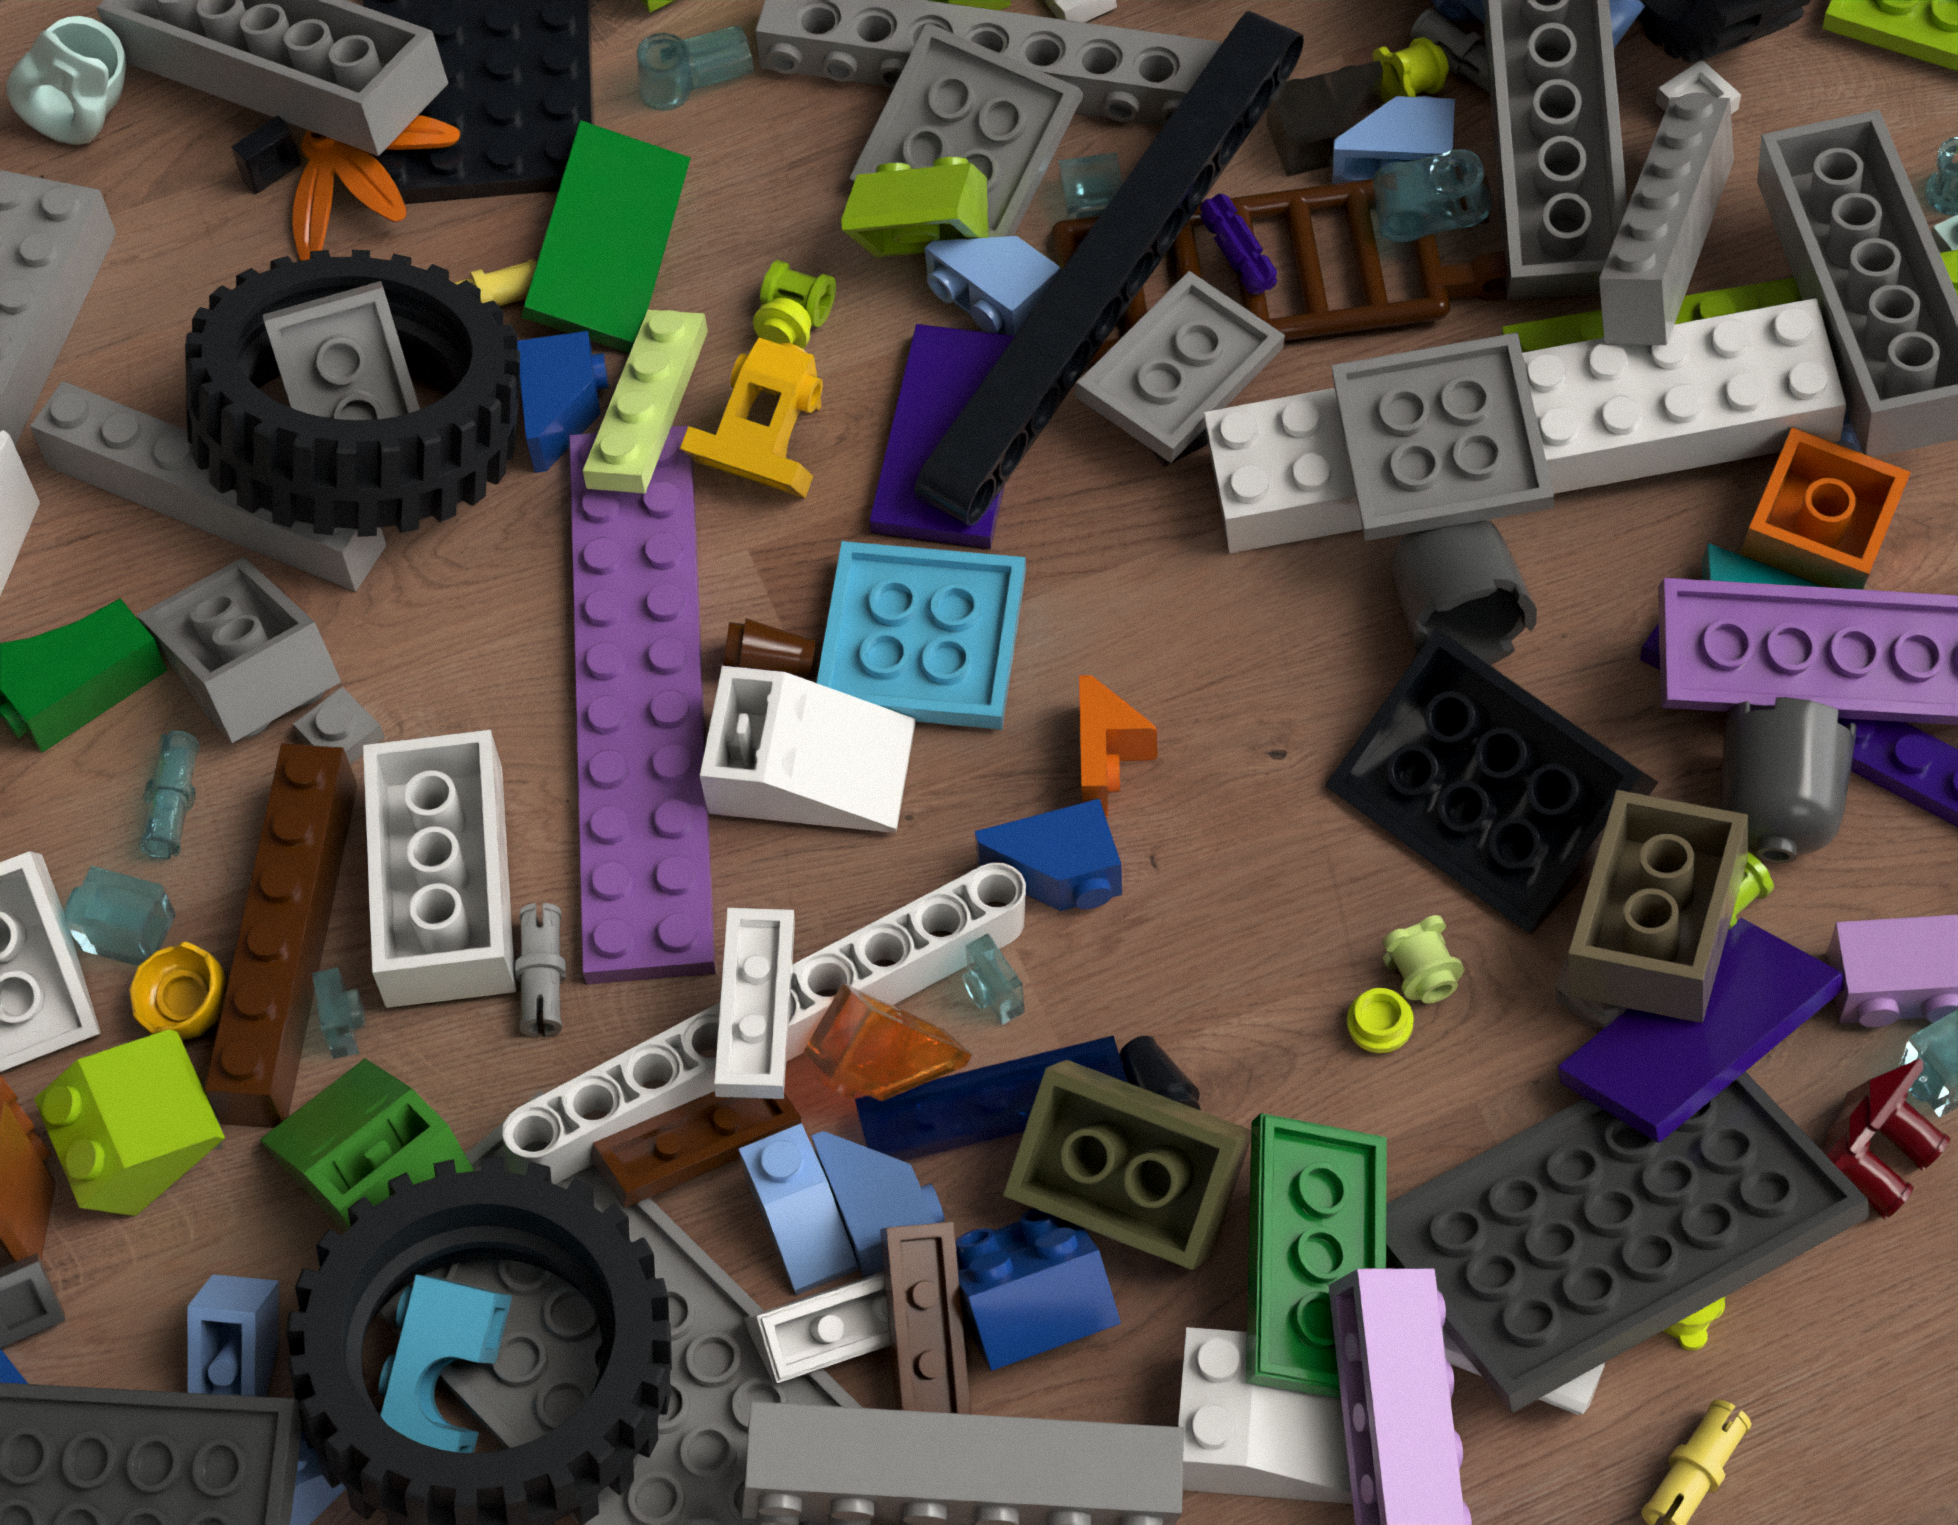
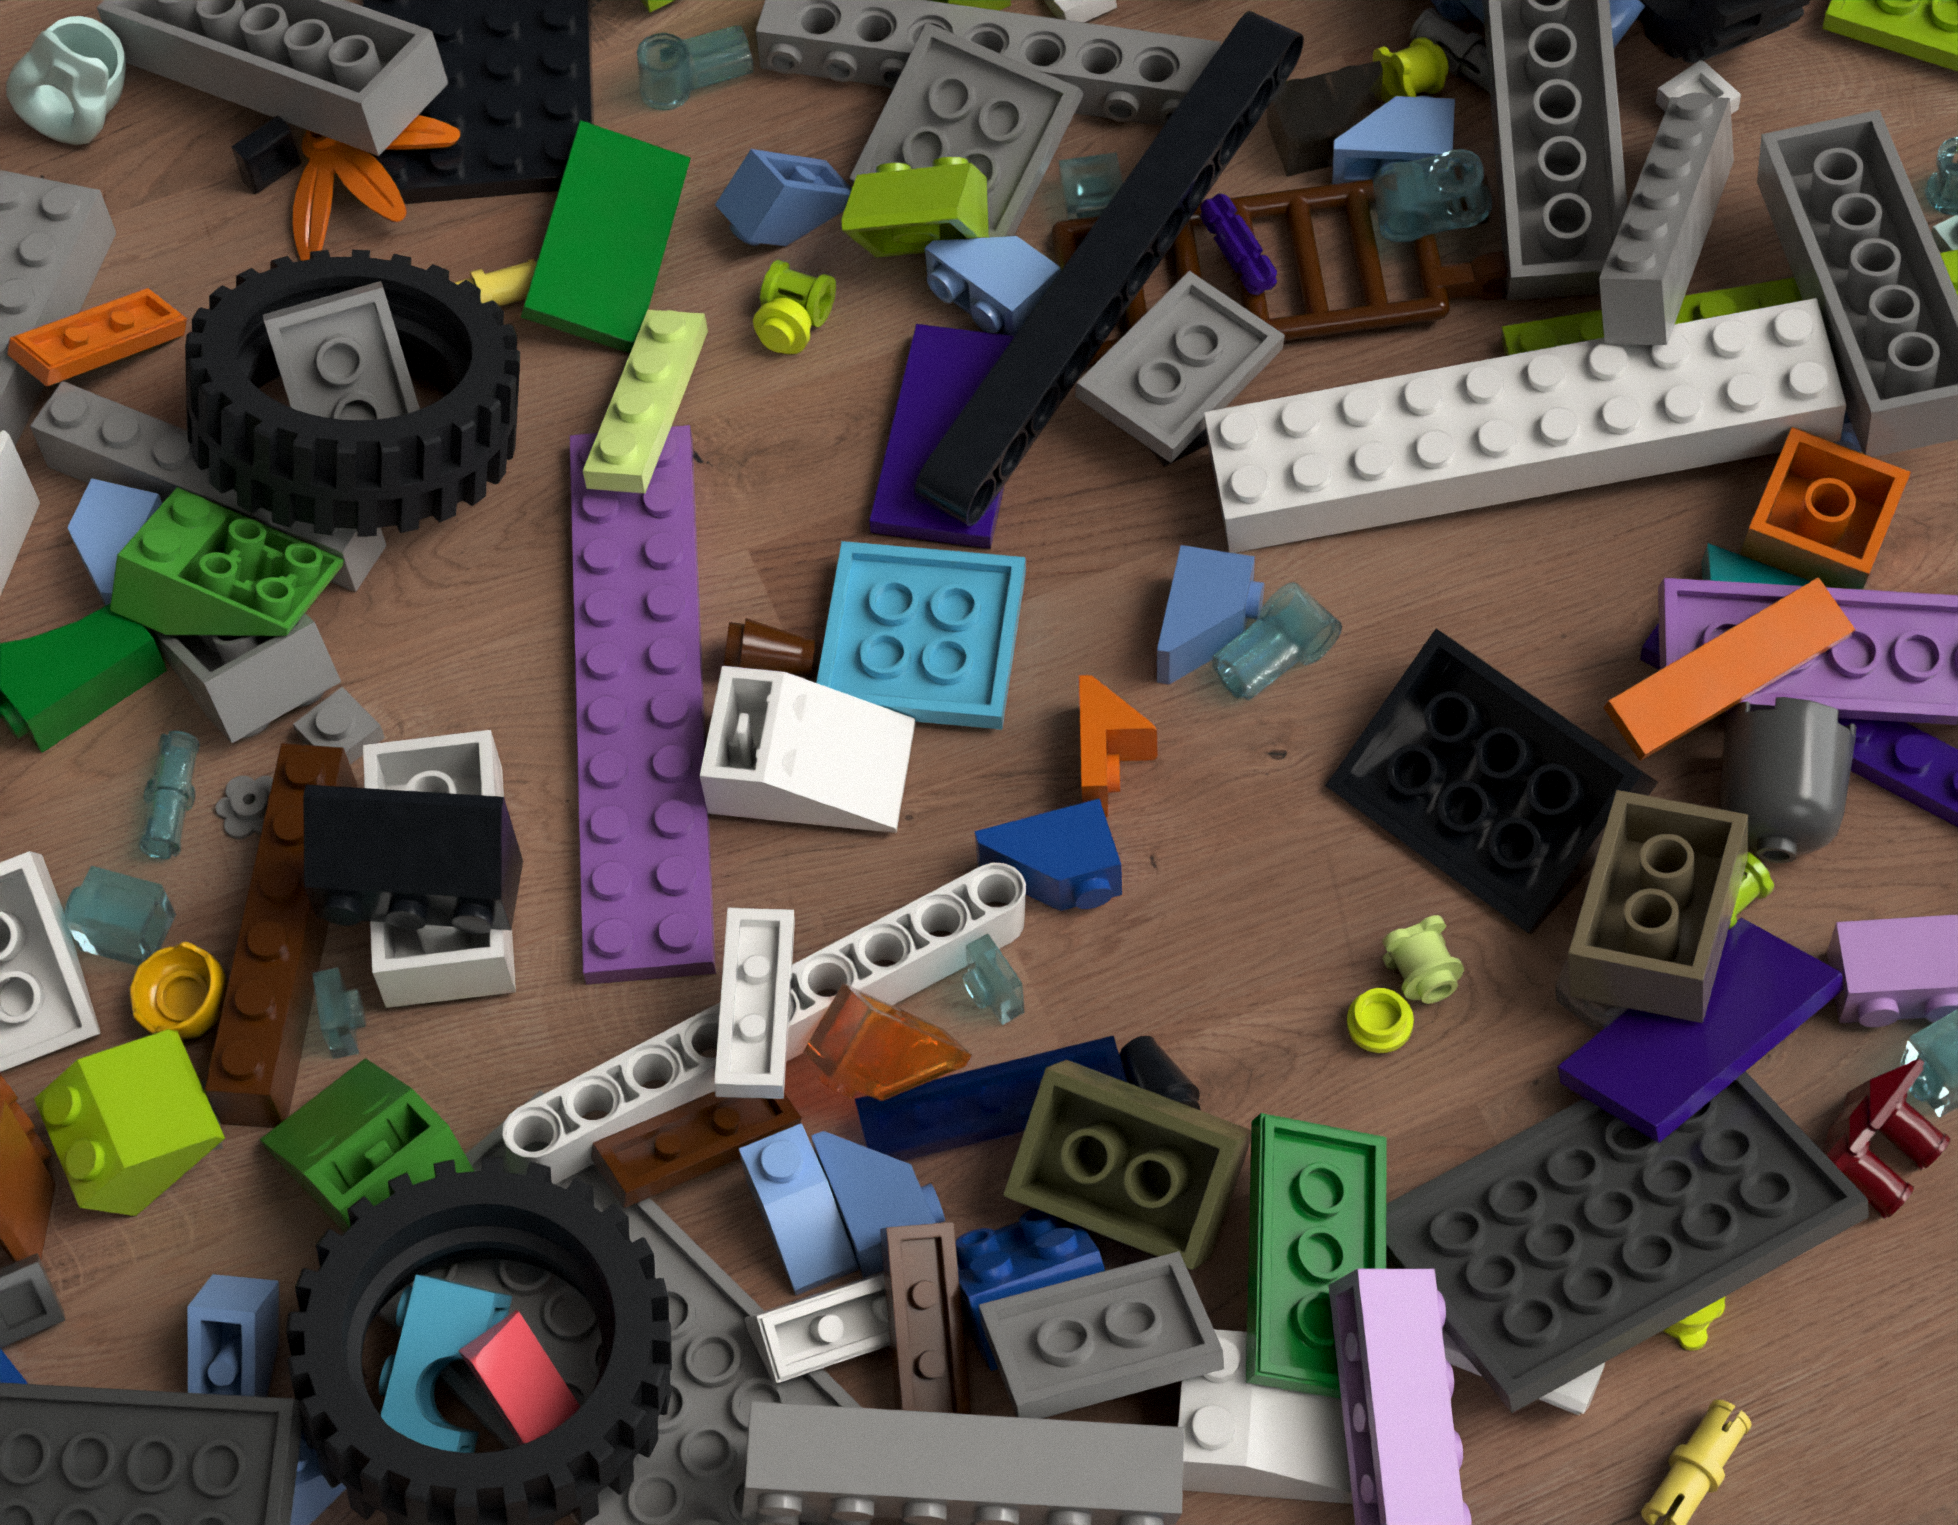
light grey pin [515,903,566,1038] -> none
blue slope [517,331,609,473] -> none
yellow tile [680,338,823,499] -> none
light grey plate [1331,332,1554,541] -> none
dark grey cylinder [1392,520,1537,665] -> none
none -> orange tile [7,288,187,386]
none -> light blue slope [67,478,162,606]
none -> bright green slope [110,487,344,636]
none -> light grey plant [216,776,273,839]
none -> black slope [303,785,523,934]
none -> coral slope [459,1310,581,1445]
none -> medium blue slope [715,149,852,246]
none -> light grey plate [979,1251,1224,1419]
none -> medium blue slope [1157,545,1264,685]
none -> clear light blue piece [1212,582,1342,701]
none -> orange tile [1603,577,1856,761]

